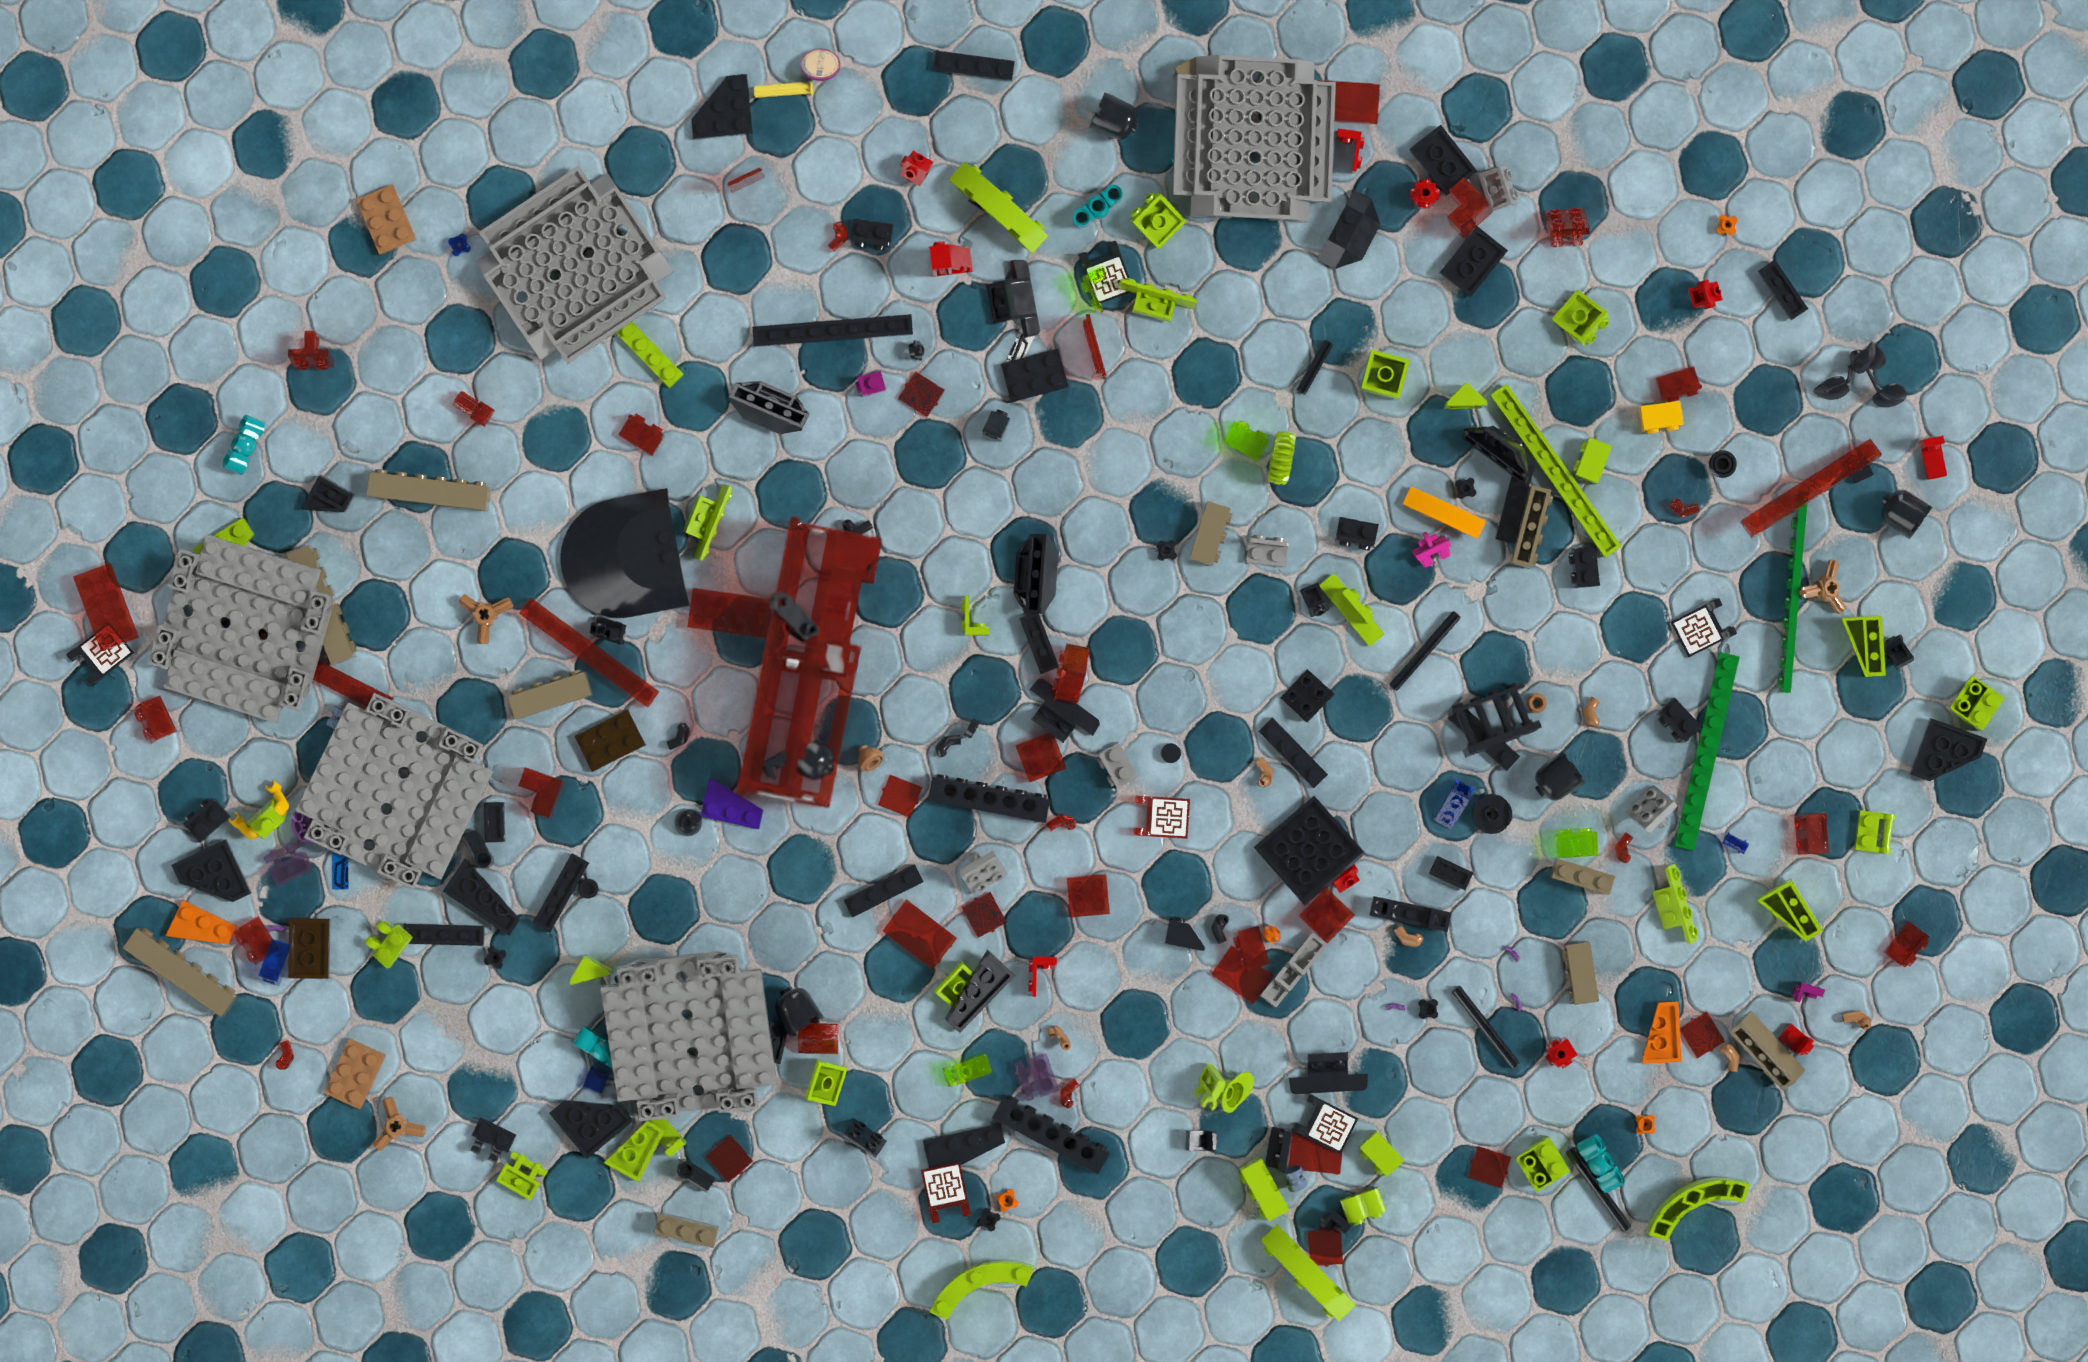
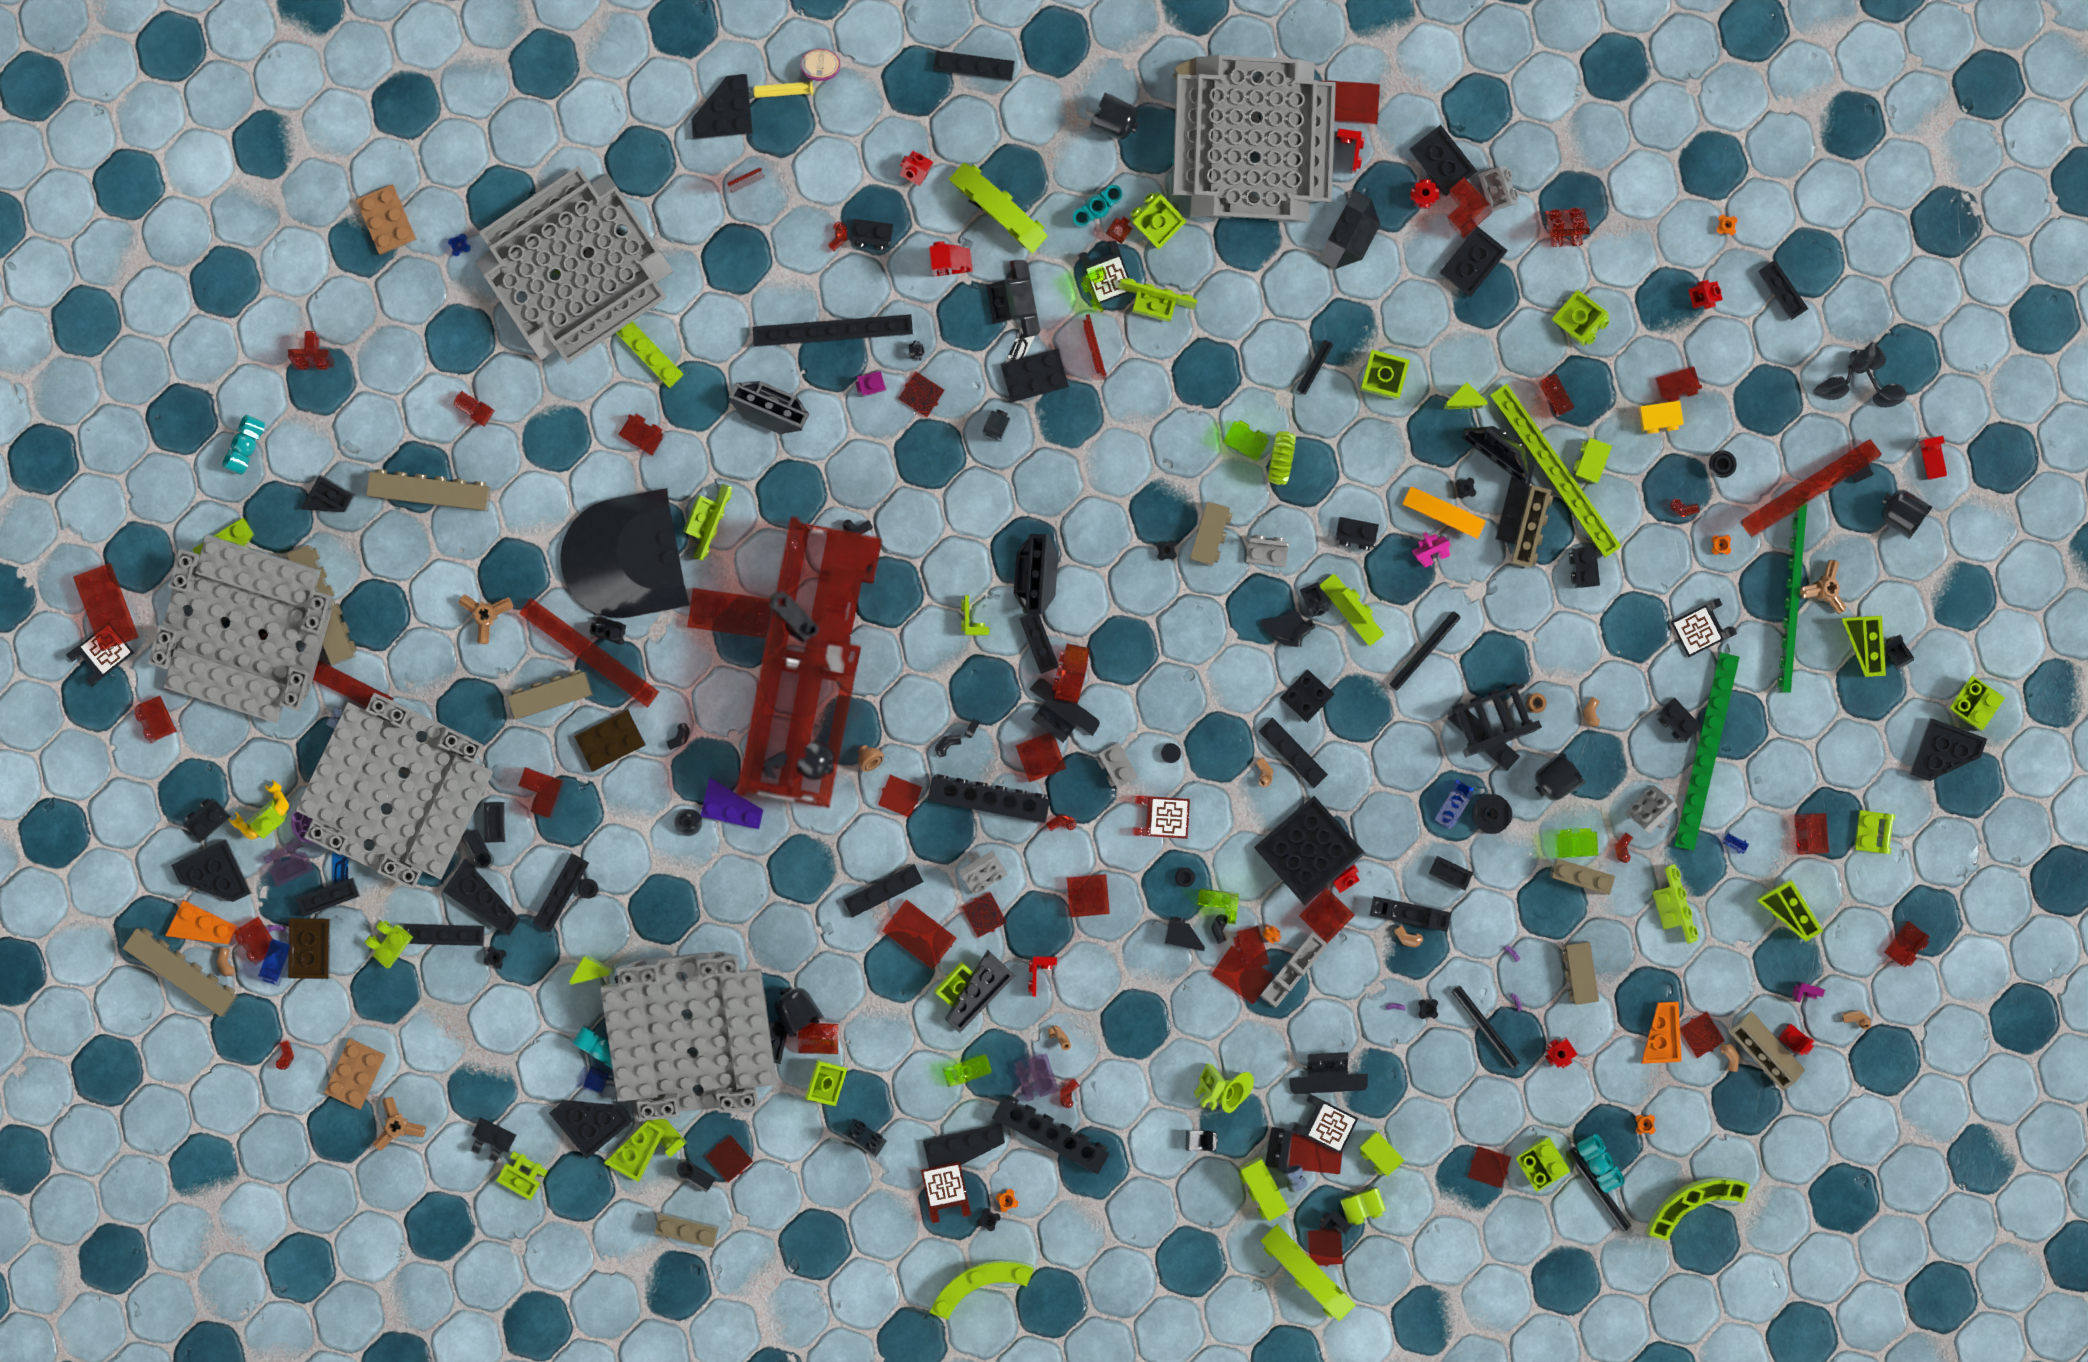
none -> medium nougat arm [216,947,235,976]
none -> black plate [296,877,360,917]
none -> clear red tile [1105,216,1133,244]
none -> black plate [1175,867,1195,887]
none -> clear neon green bracket [1197,889,1239,924]
none -> black arm [1261,609,1316,647]
none -> clear red bracket [1538,374,1574,417]
none -> orange plate [1711,535,1731,555]

